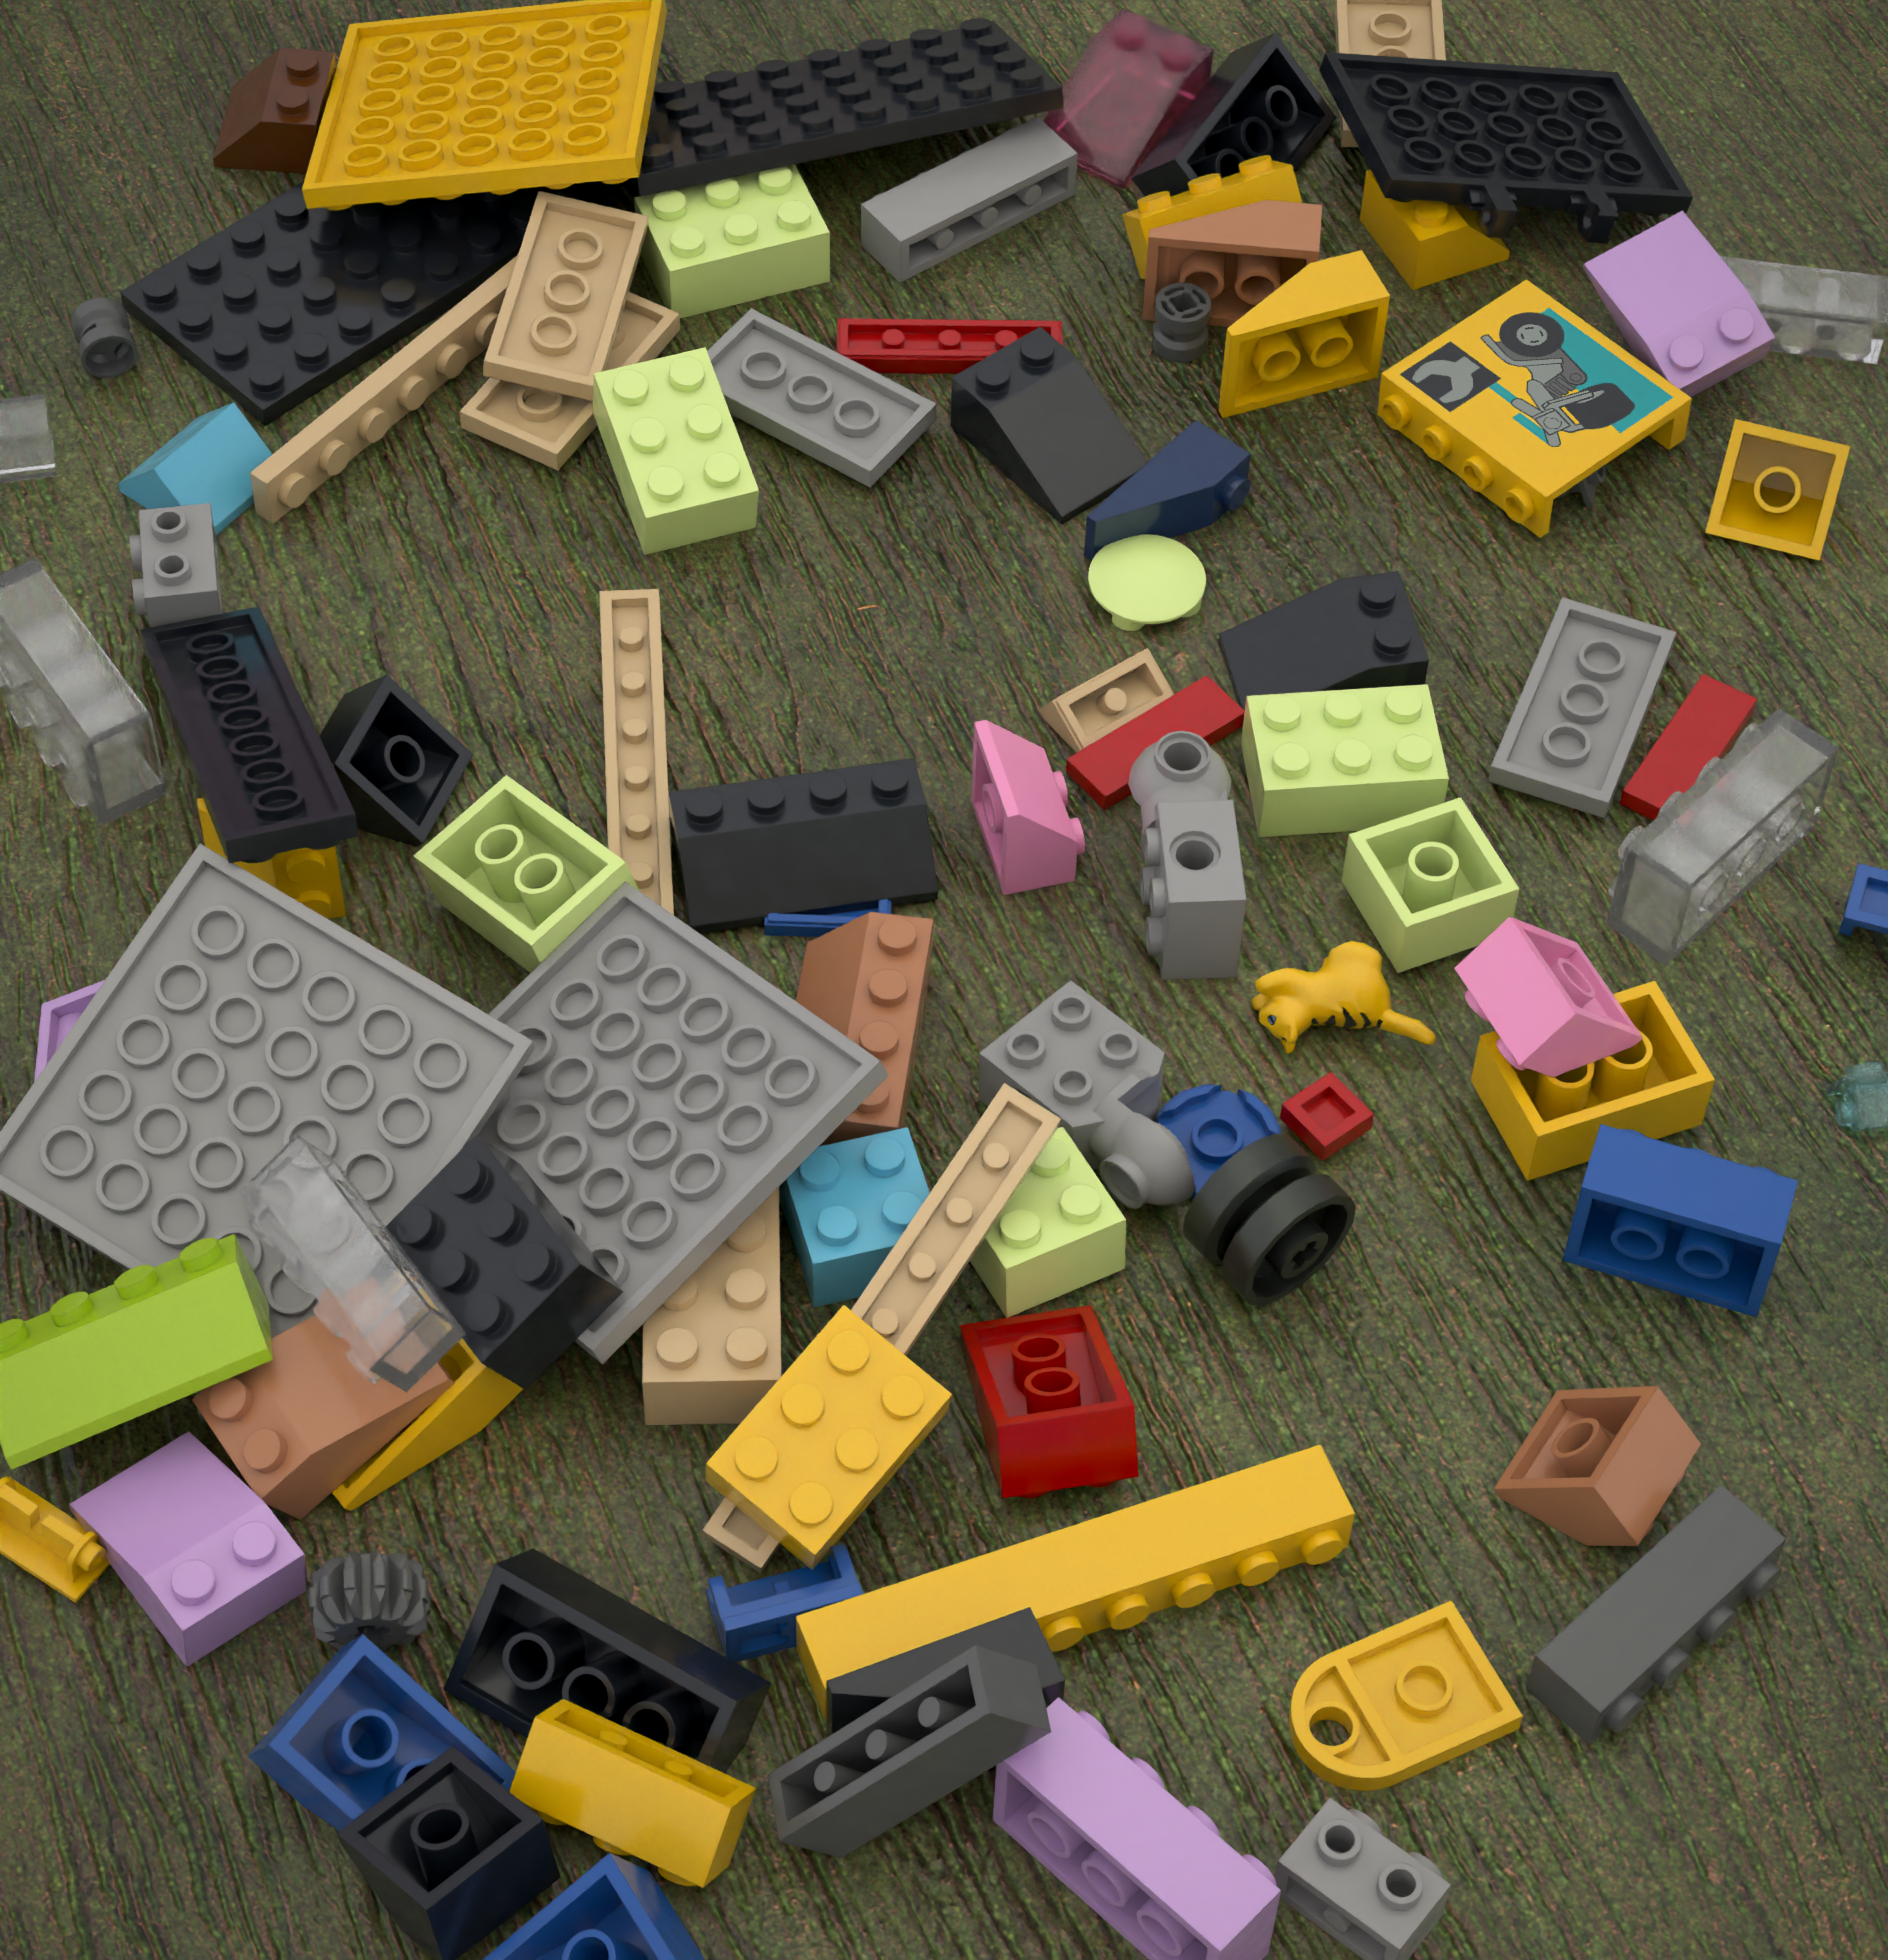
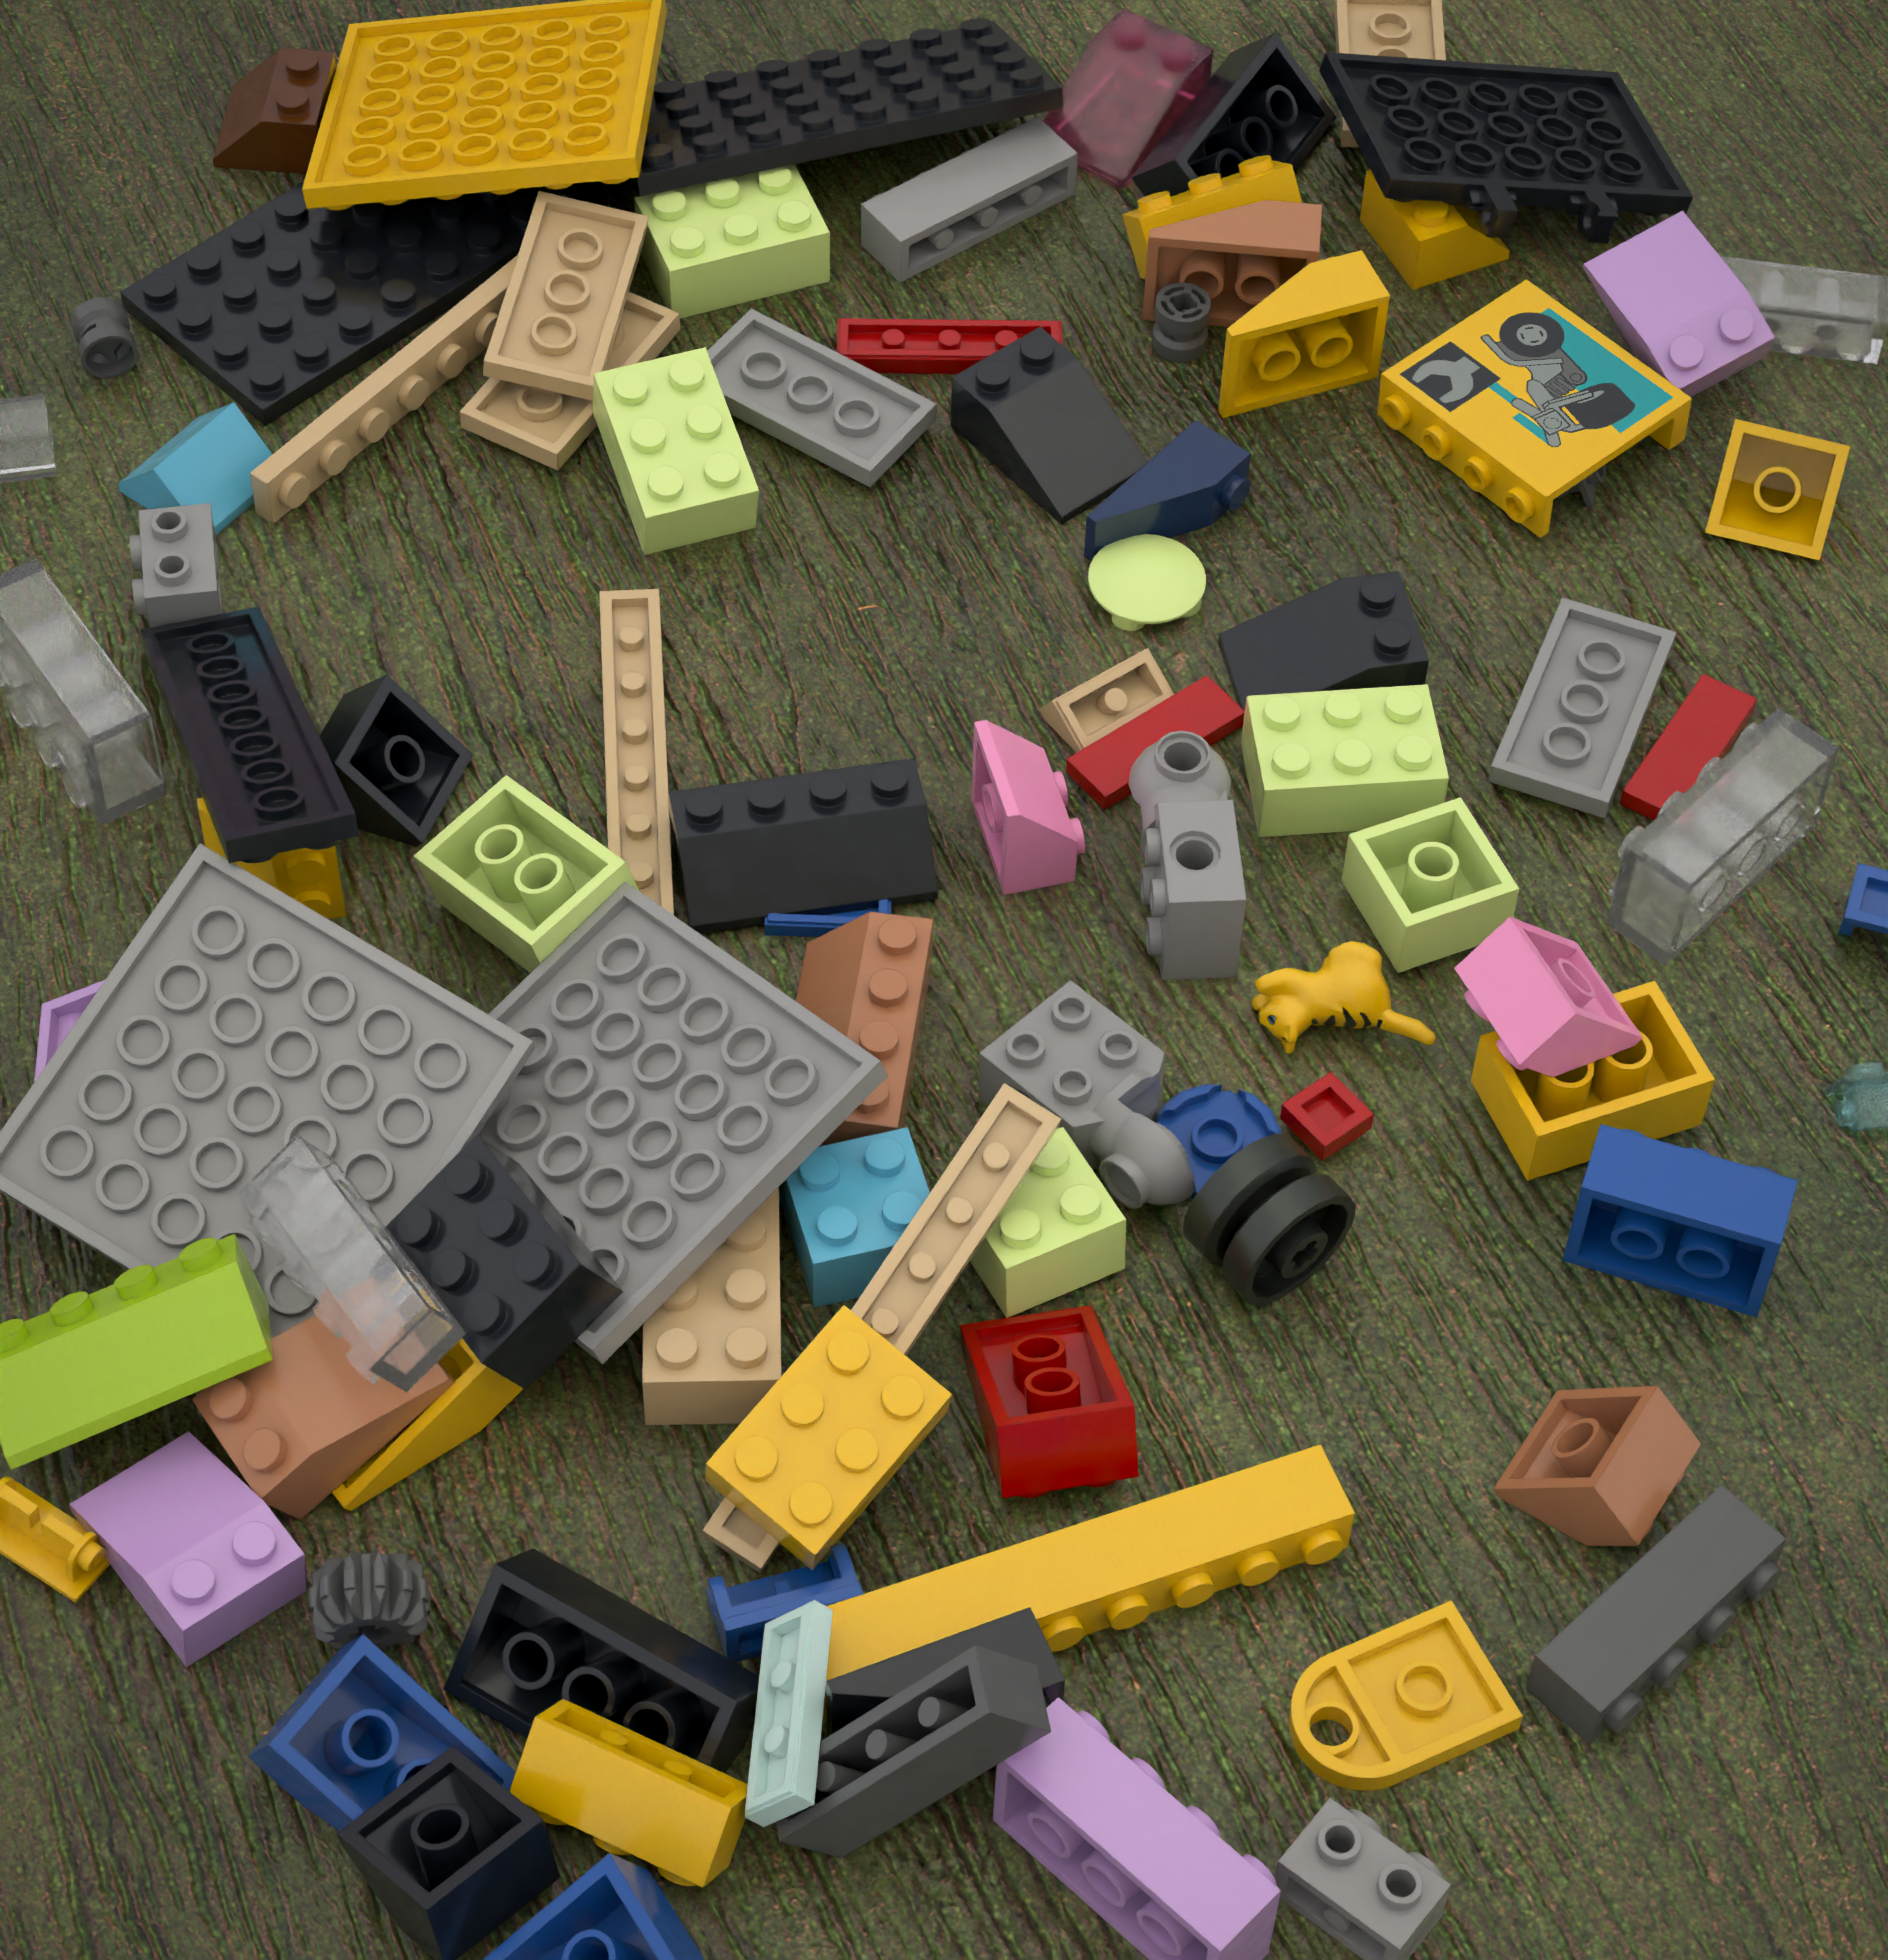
none -> light aqua tile [745,1600,833,1827]

